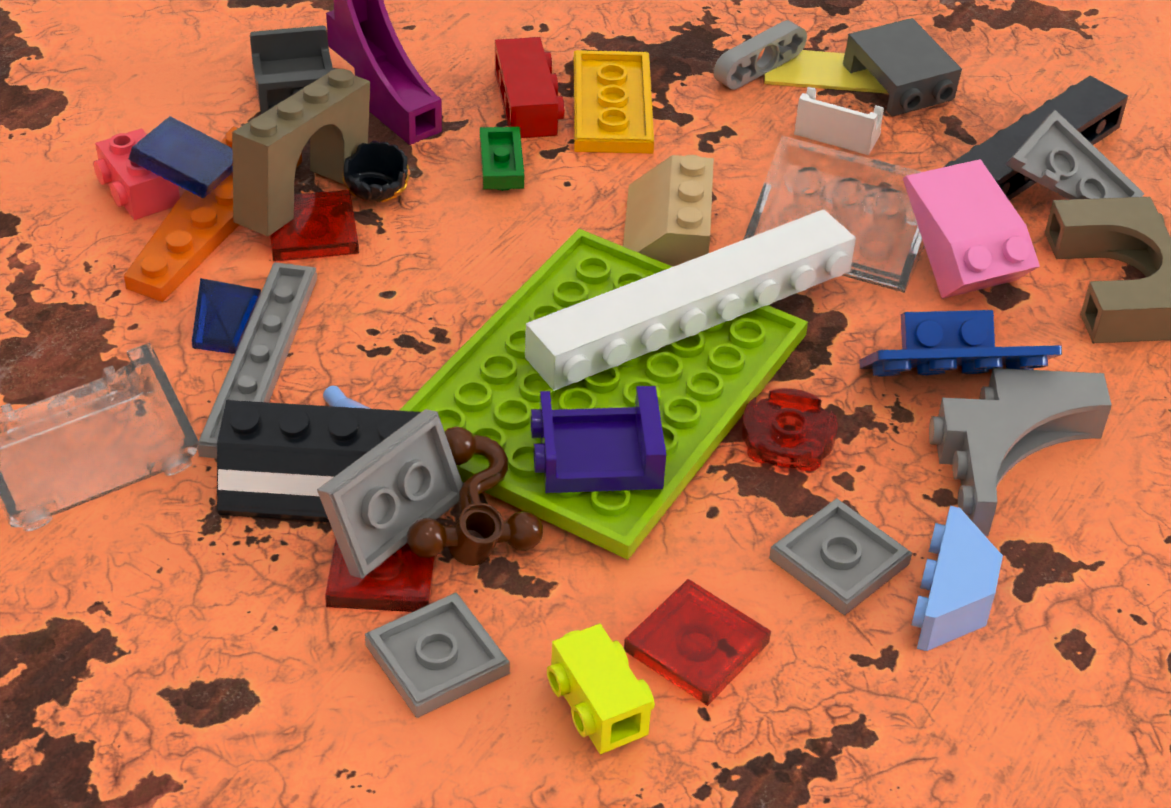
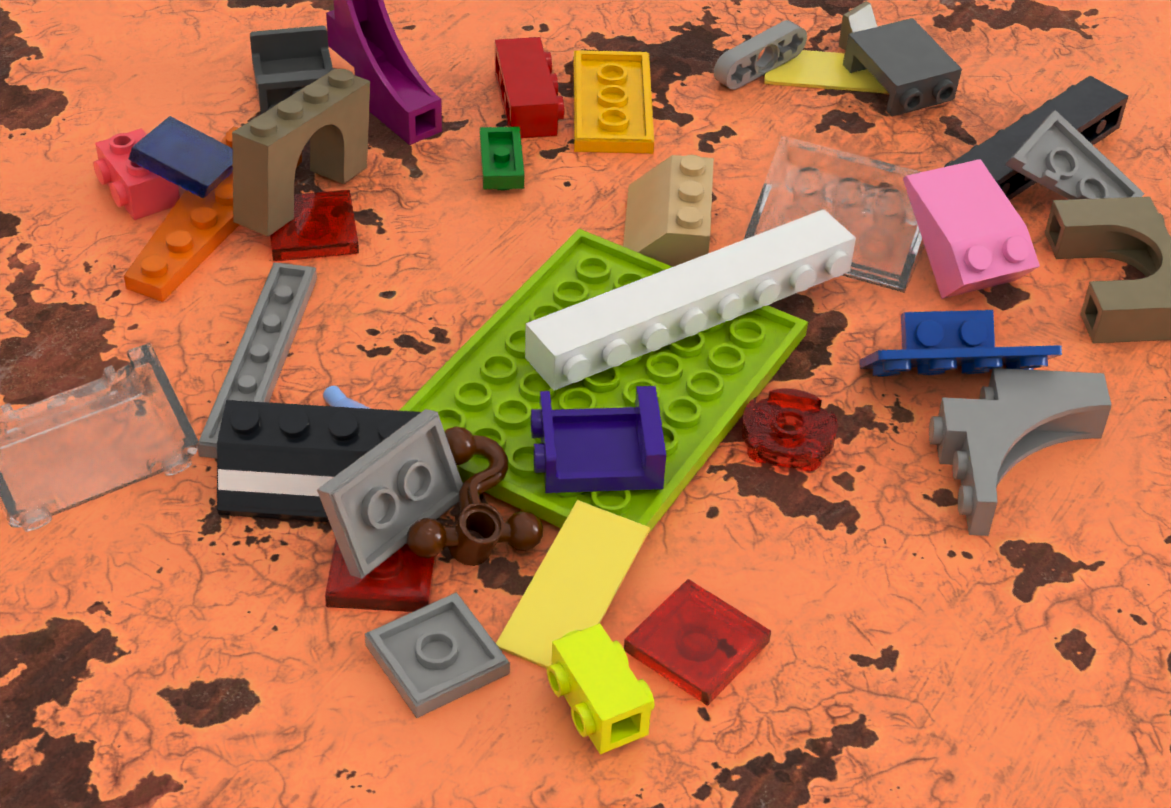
clear blue slope [192,278,261,354] -> none
black hair [343,141,409,203] -> none
light grey tile [769,498,912,616] -> none
hinge [794,87,884,155] -> none
light blue slope [911,506,1003,651] -> none
none -> light yellow piece [496,500,650,669]
none -> slope [839,1,878,50]

